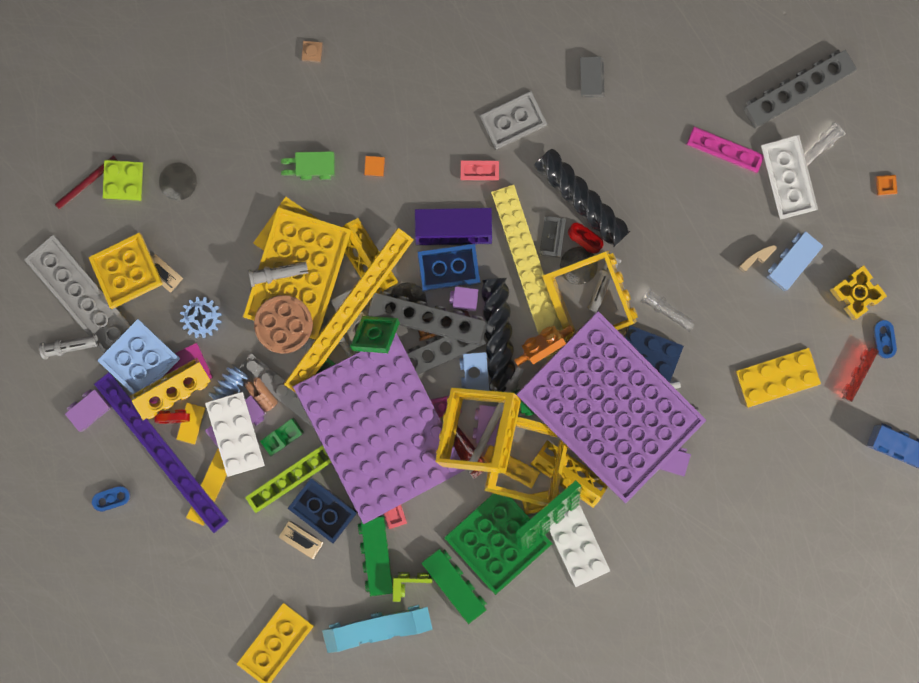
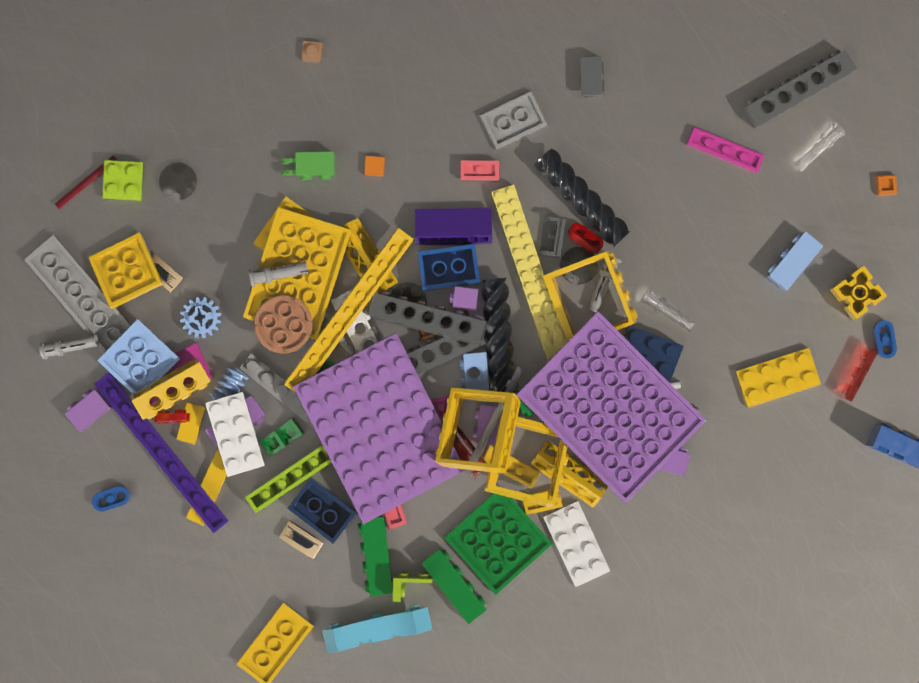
nougat hinge [244,377,278,412] -> none
green plate [351,316,400,354] -> none
orange plate [514,325,574,366] -> none
green plate [516,480,581,550] -> none
tan slope [738,245,777,273] -> none
white plate [761,135,818,220] -> none

